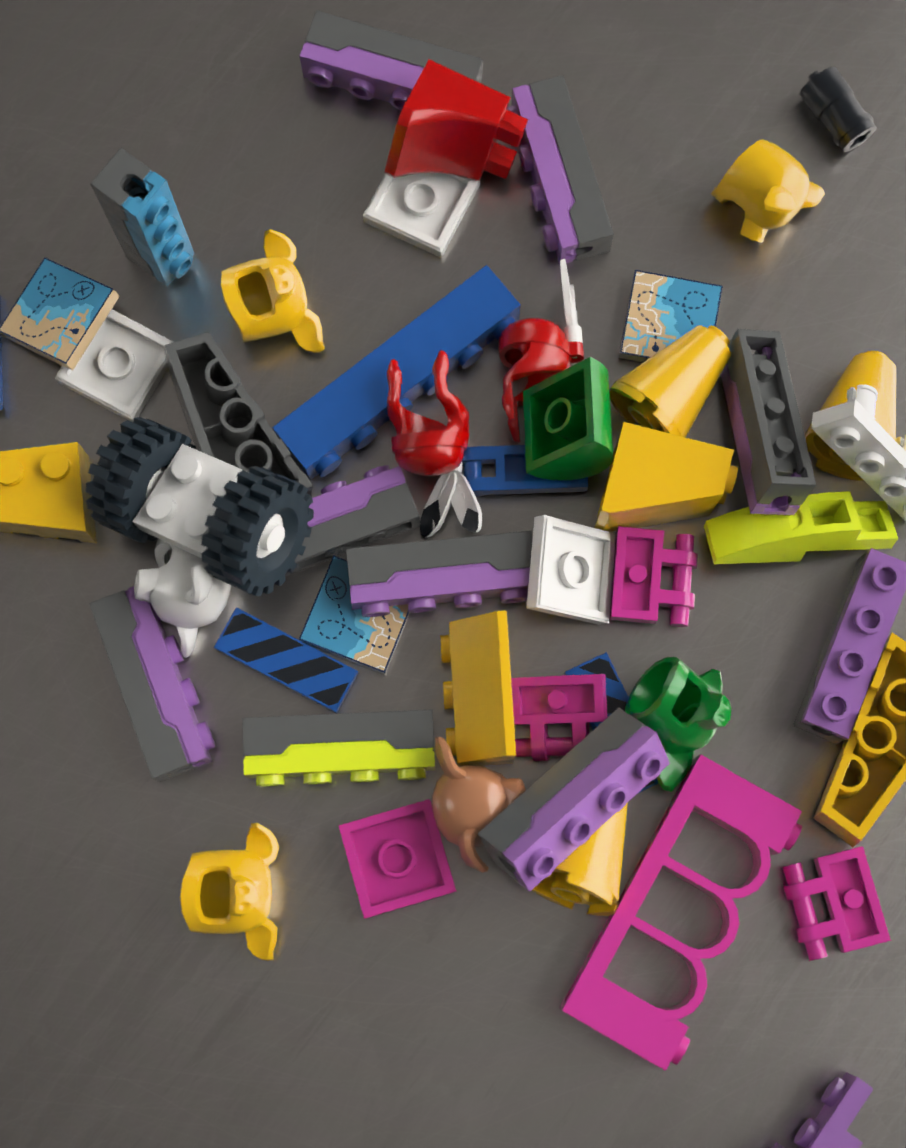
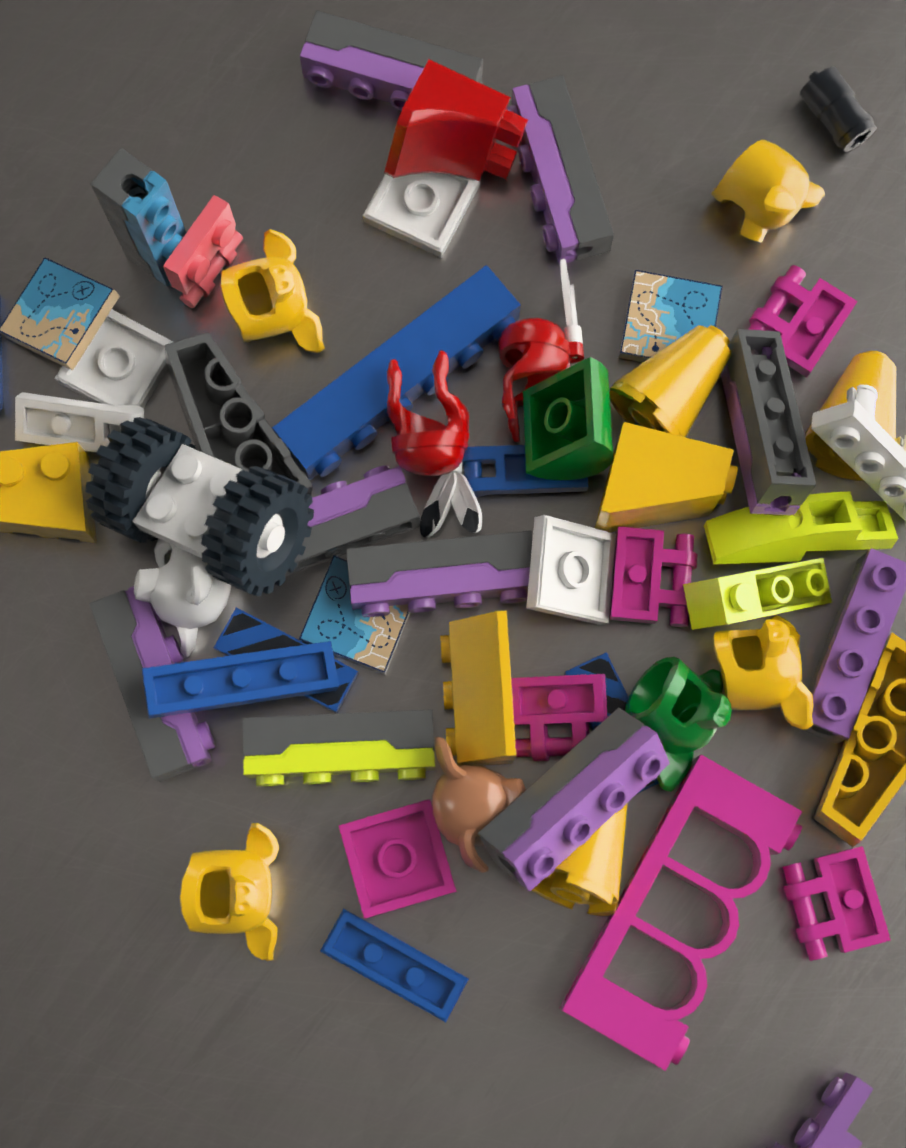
none -> white plate [15,392,144,452]
none -> blue plate [142,641,339,719]
none -> coral plate [163,195,243,308]
none -> blue tile [320,908,469,1022]
none -> neon yellow slope [683,558,832,630]
none -> yellow piece [713,614,814,730]
none -> dark pink plate [748,265,858,378]

